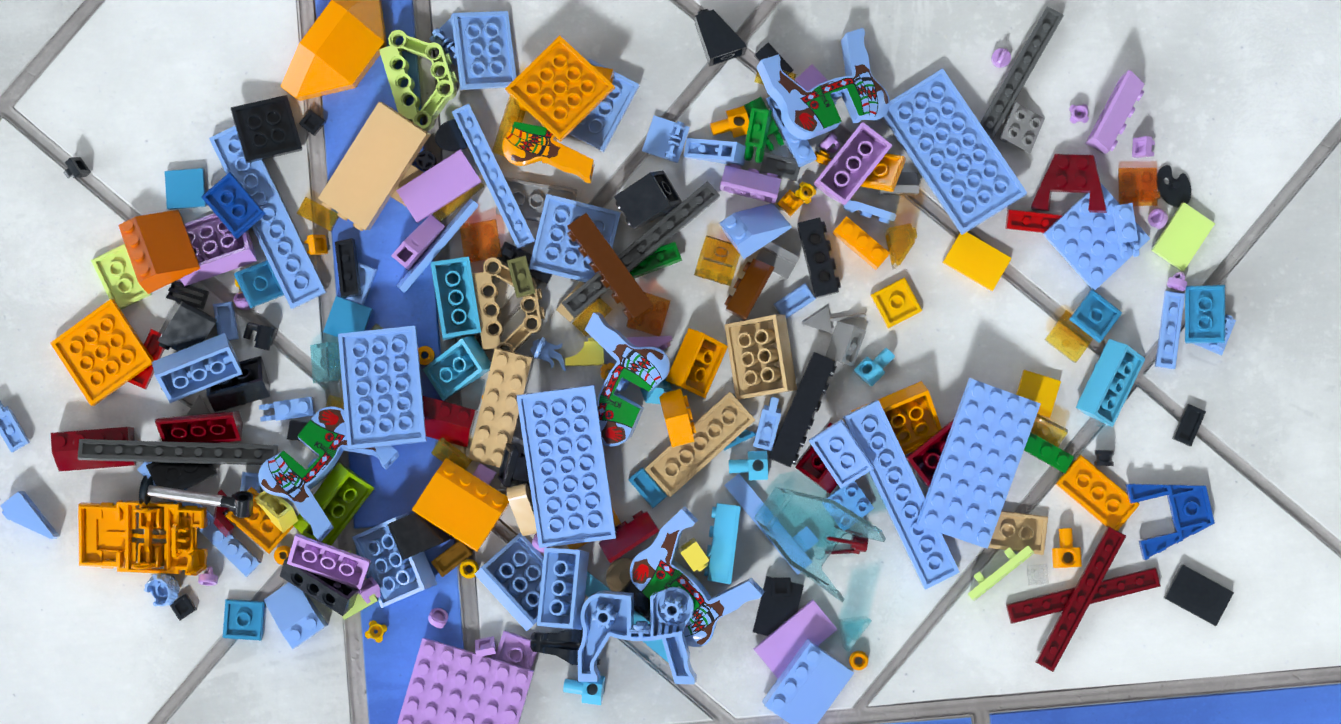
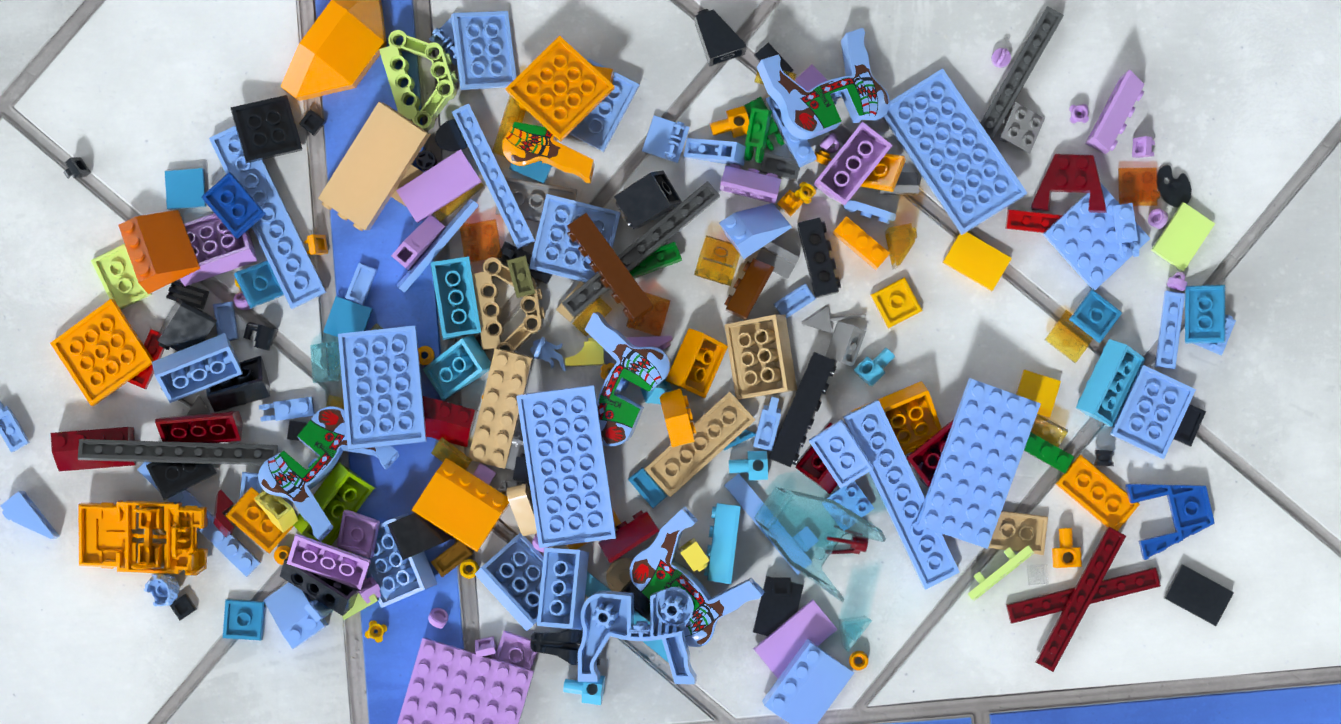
piece [139,476,253,518] -> none
lavender tile [198,566,218,586] -> none
clear yellow tile [297,197,339,232] -> none
black tile [335,238,361,298] -> none
black tile [498,443,519,487] -> none
none -> light blue tile [304,599,334,622]
none -> lavender tile [337,510,380,558]
none -> dark azure tile [509,161,552,184]
none -> light blue plate [1110,365,1196,459]

